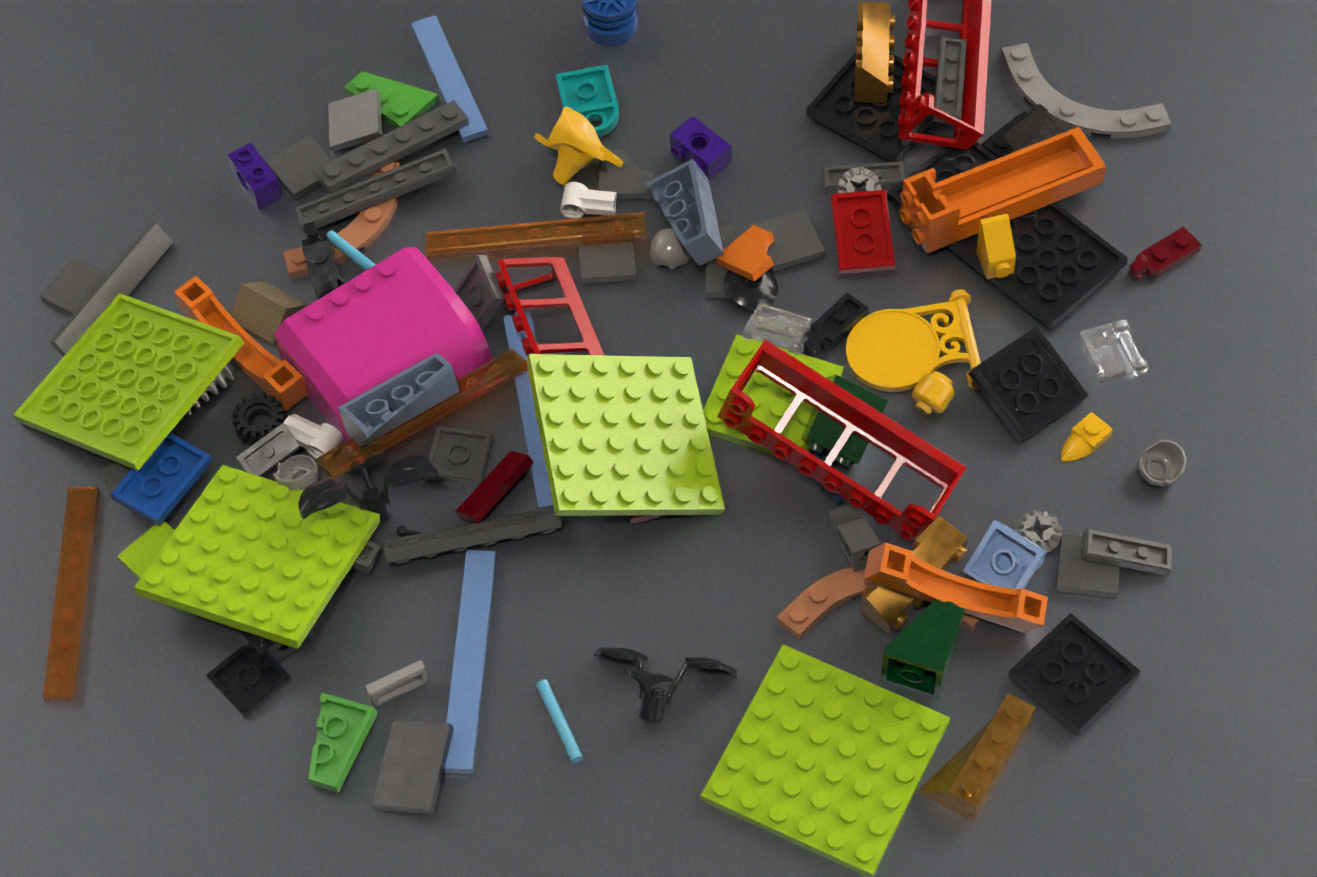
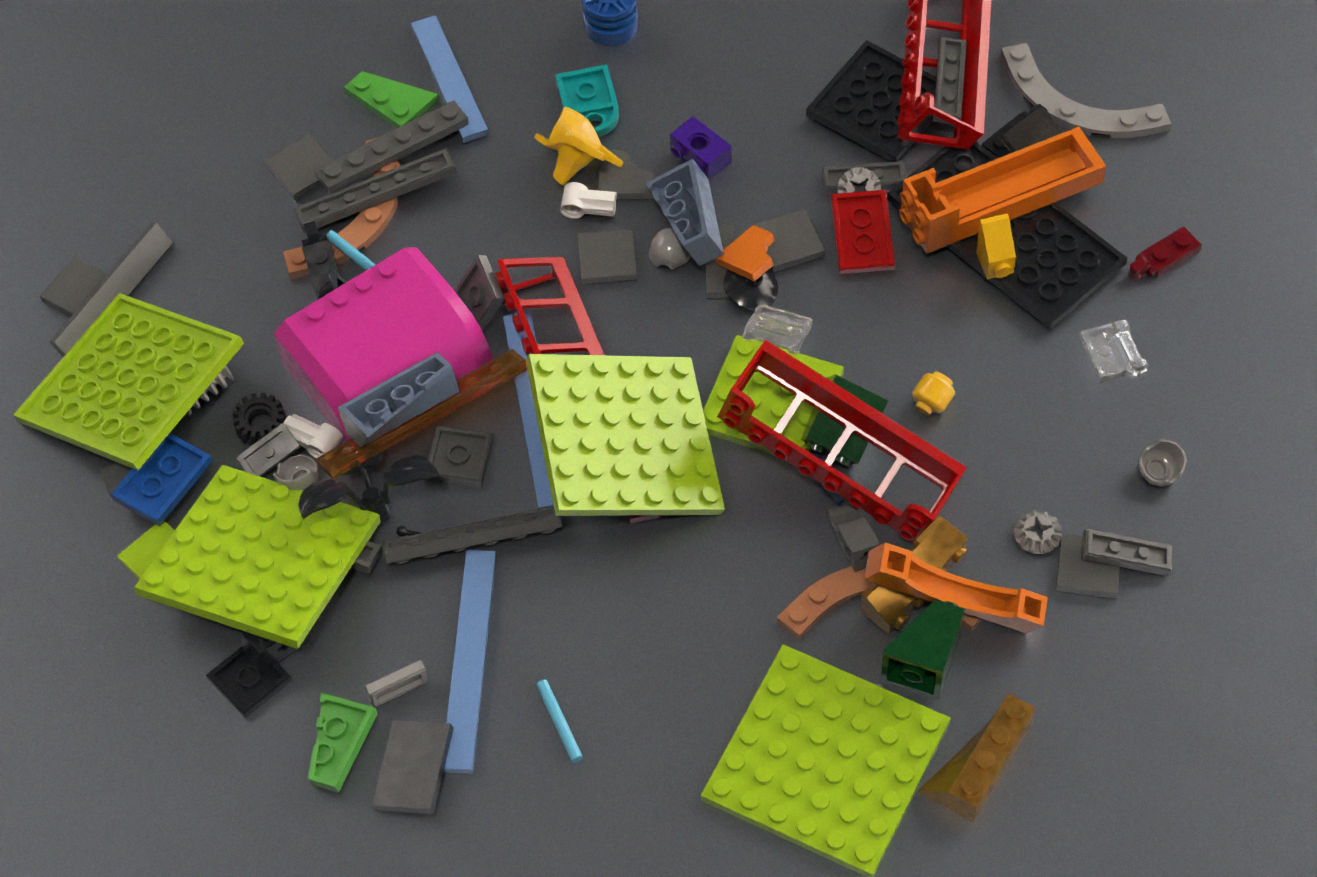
clear orange tile [43,486,100,702] -> none
orange arch [174,276,308,412] -> none
dark purple brick [227,143,282,210] -> none
dark tan slope [231,280,307,347] -> none
tile [328,88,382,152] -> none
clear orange tile [425,212,647,260] -> none
dark red tile [455,451,533,524] -> none
black plant [594,647,737,722] -> none
black hinge [803,293,869,357] -> none
yellow piece [846,289,981,392] -> none
pearl gold wedge [854,2,895,103] -> none
light blue slope [963,520,1047,589] -> none
black plate [968,326,1089,443] -> none
black plate [1008,613,1141,735] -> none
yellow plate [1061,411,1113,462] -> none

